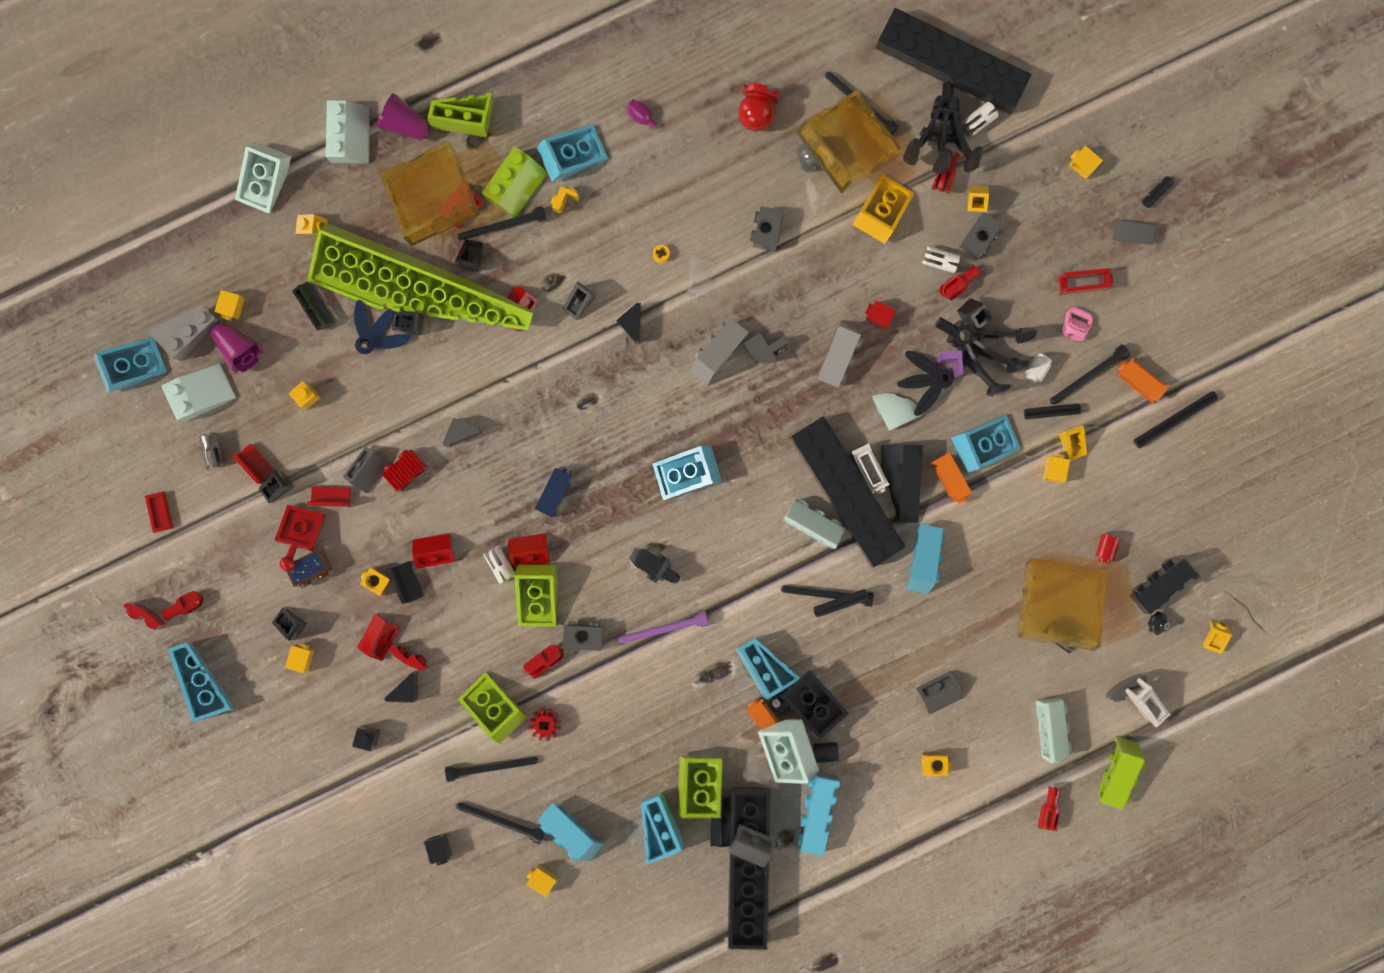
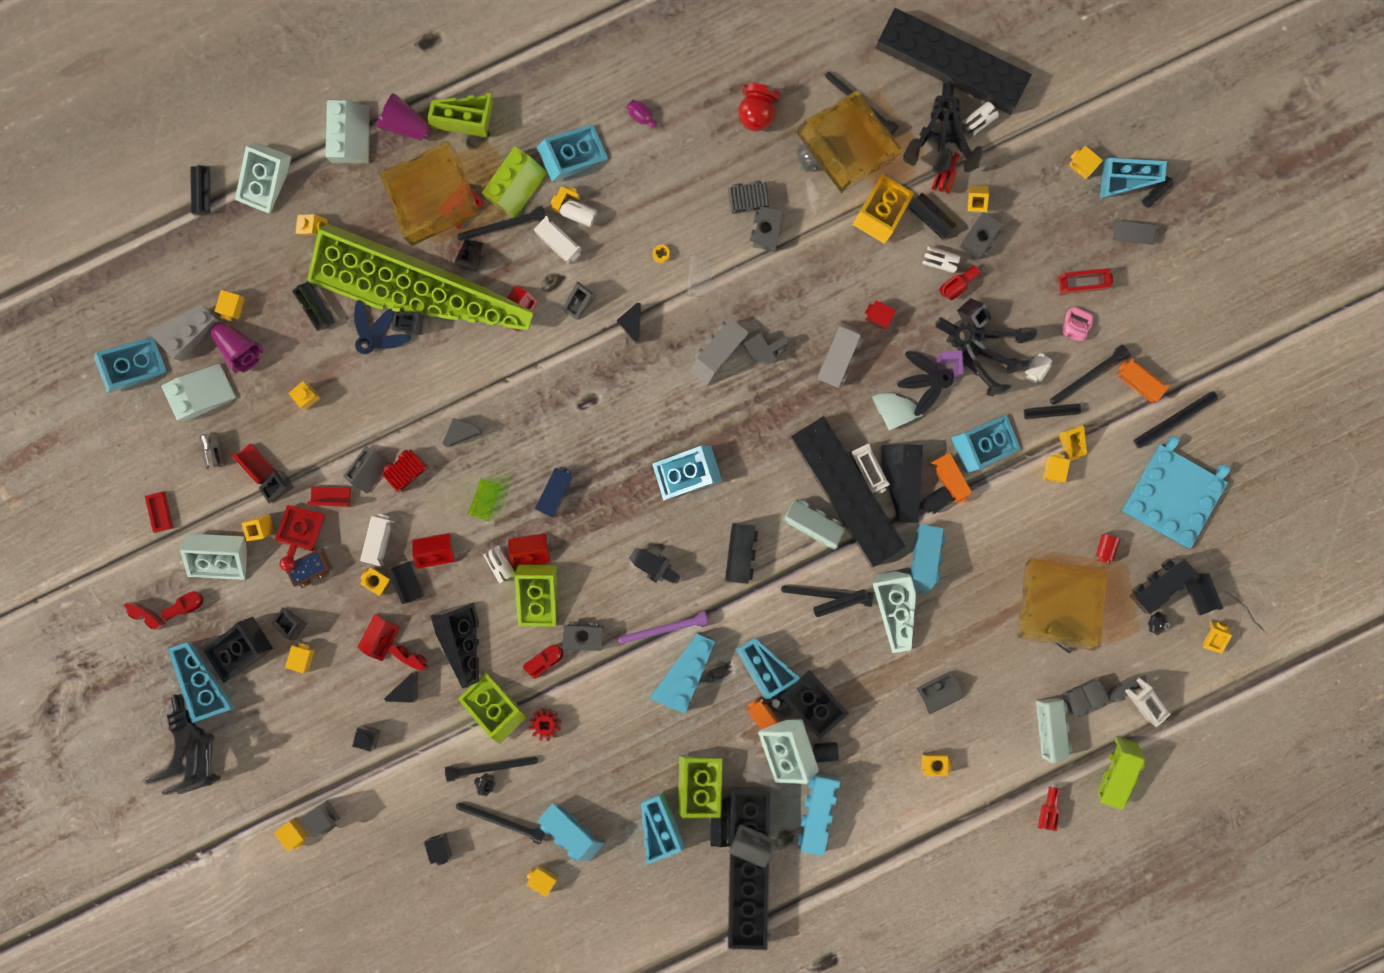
none -> black piece [143,694,221,795]
none -> light aqua slope [180,534,247,580]
none -> black piece [190,165,211,216]
none -> black slope [204,617,273,683]
none -> yellow brick [241,514,275,541]
none -> yellow brick [274,818,308,852]
none -> dark grey brick [302,800,341,836]
none -> white window [360,513,394,566]
none -> black wedge [430,602,479,688]
none -> clear neon green panel [468,478,502,522]
none -> black piece [474,773,496,797]
none -> white window [534,216,582,264]
none -> white arm [560,199,597,227]
none -> medium azure wedge [649,633,715,713]
none -> black slope [725,523,758,584]
none -> dark grey brick [728,181,769,214]
none -> light aqua wedge [873,571,916,653]
none -> black piece [908,192,957,240]
none -> black brick [922,486,953,515]
none -> dark grey brick [1062,677,1110,717]
none -> medium azure wedge [1100,158,1167,198]
none -> medium azure plate [1121,435,1231,549]
none -> black panel [1185,573,1223,616]

